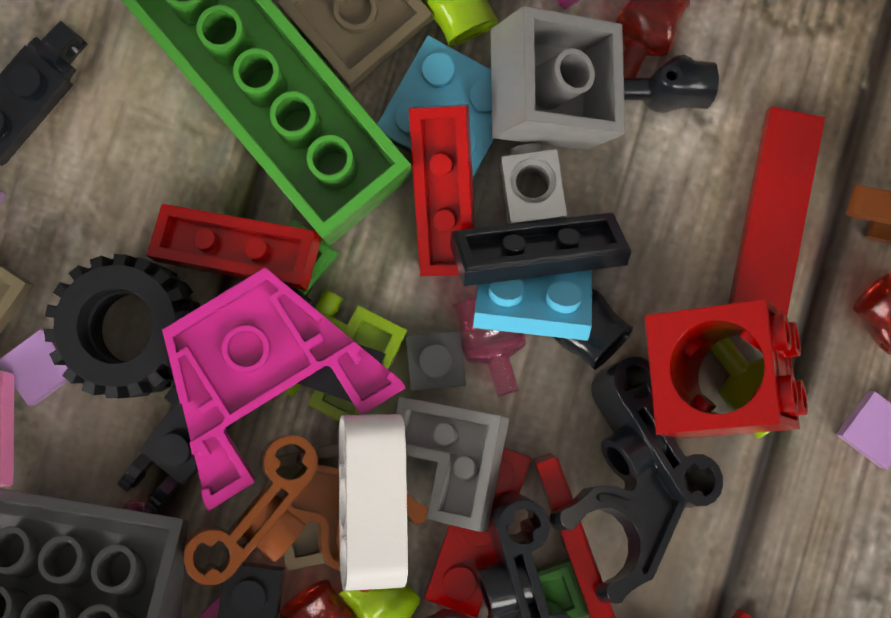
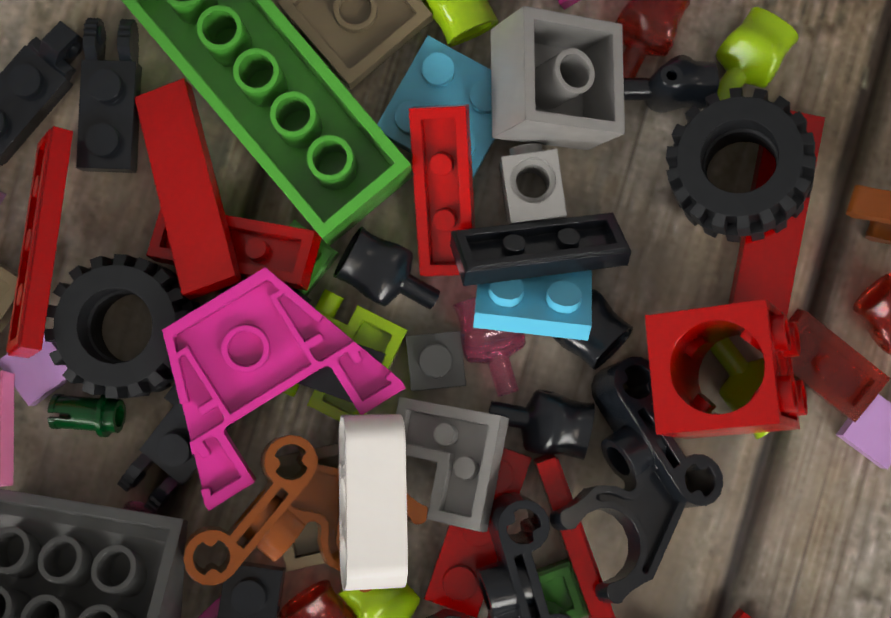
none -> red tile [6,126,73,358]
none -> dark green pin [47,394,126,437]
none -> black hinge [76,18,142,173]
none -> red tile [135,78,242,300]
none -> black piece [333,226,440,309]
none -> black piece [488,389,595,460]
none -> black tyre [666,87,816,242]
none -> lime piece [715,7,799,100]
none -> clear red plate [788,308,891,423]

